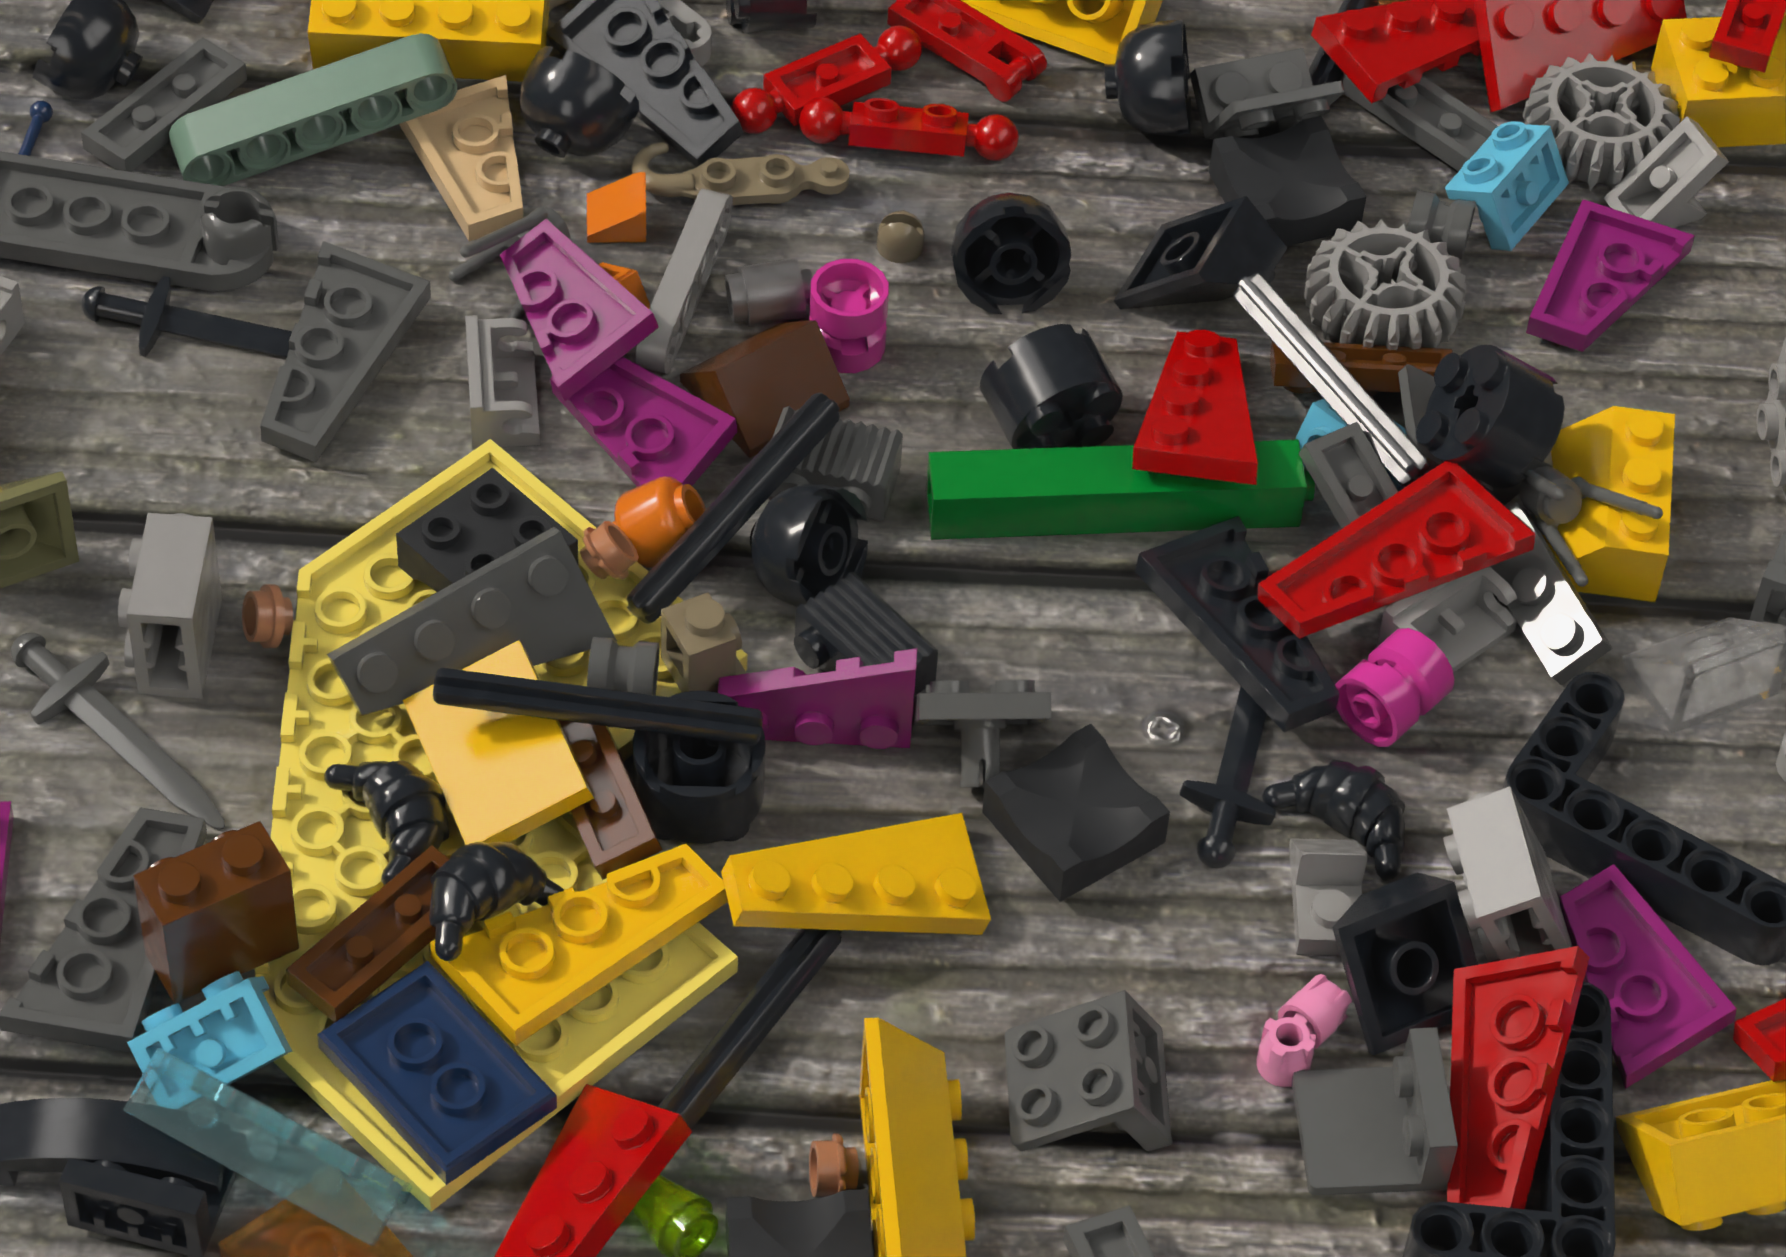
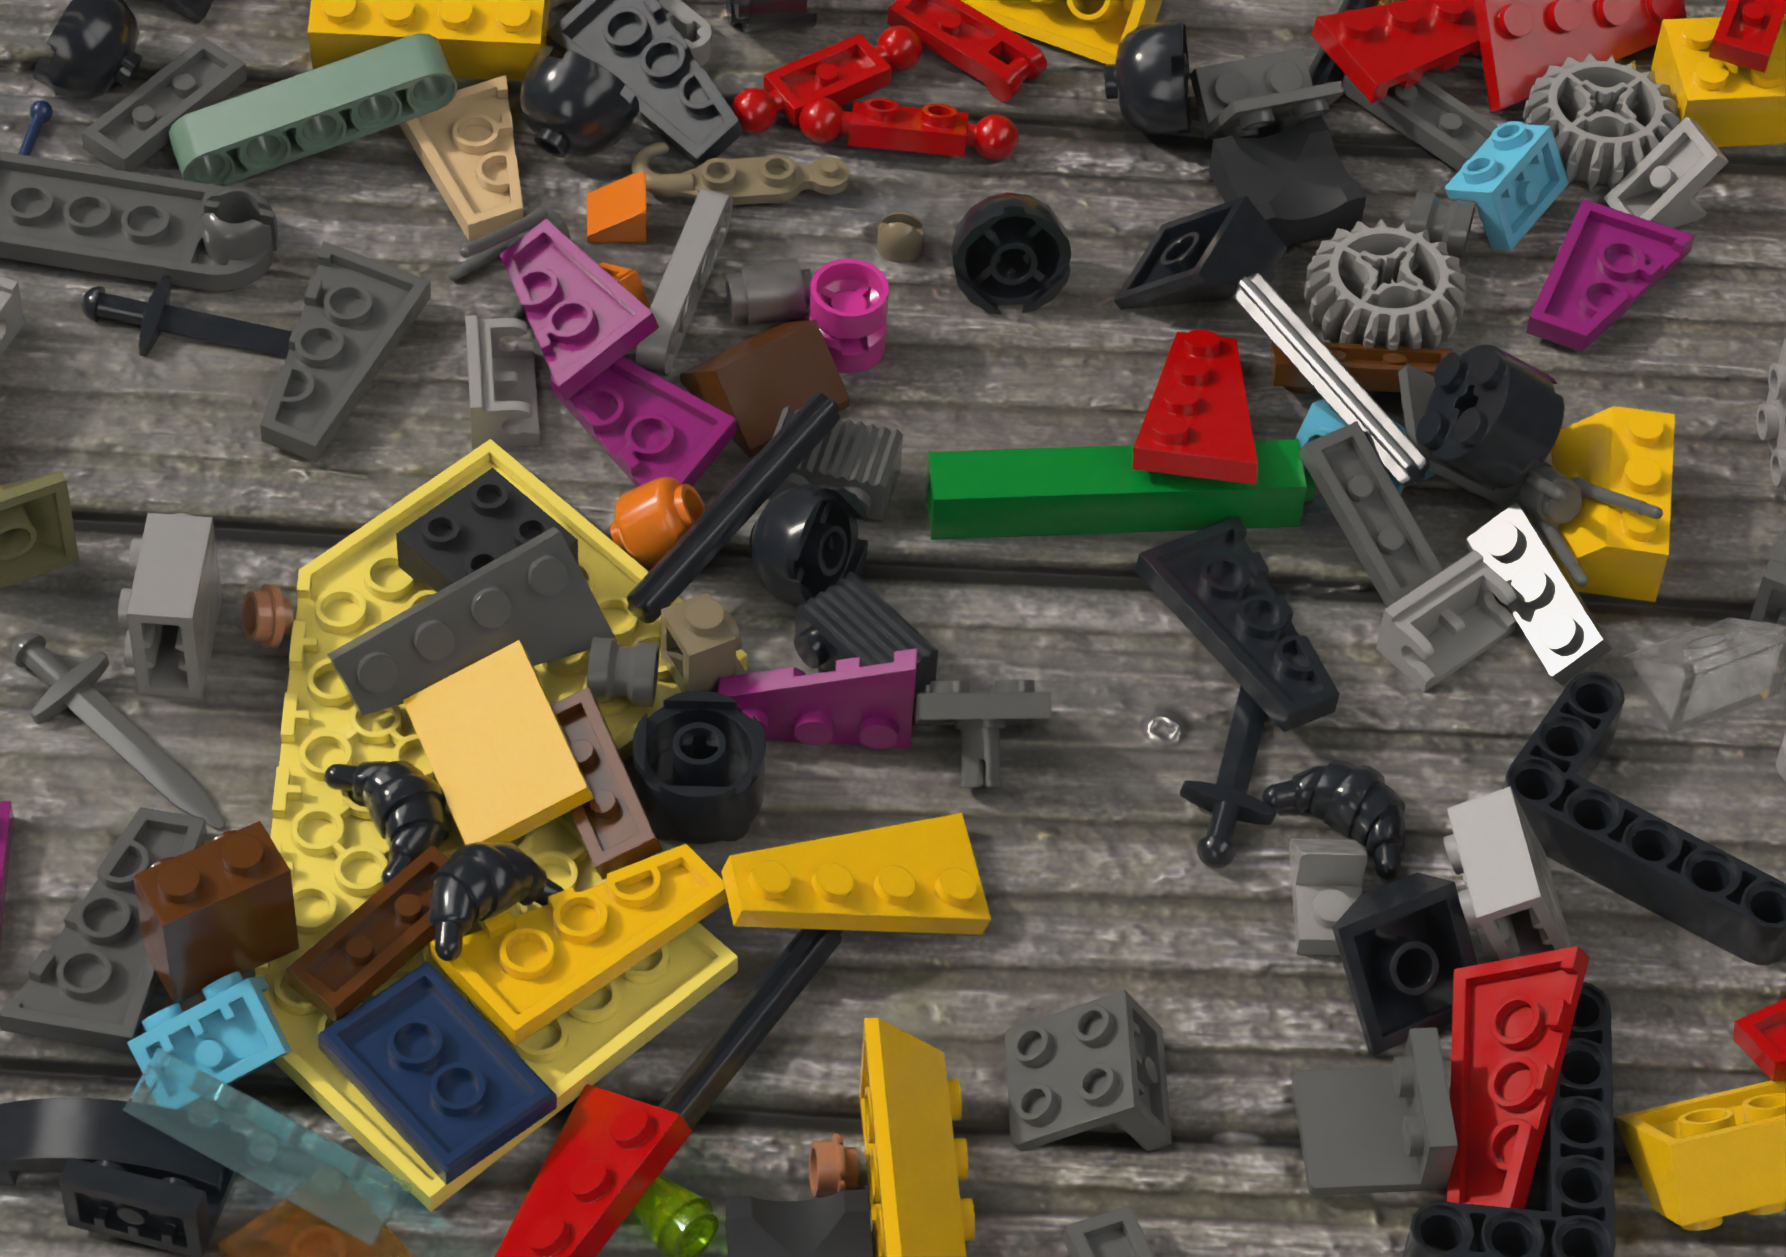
black axle [433,668,763,745] -> none
nougat plate [580,521,639,580] -> none
black brick [980,324,1123,449] -> none
black brick [982,724,1170,902] -> none
bright pink hose [1256,1013,1316,1087] -> none
red wing [1258,460,1535,638] -> none
bright pink hose [1278,974,1352,1049] -> none
dark pink wheel [1335,628,1455,747] -> none
magenta wing [1560,864,1737,1089] -> none

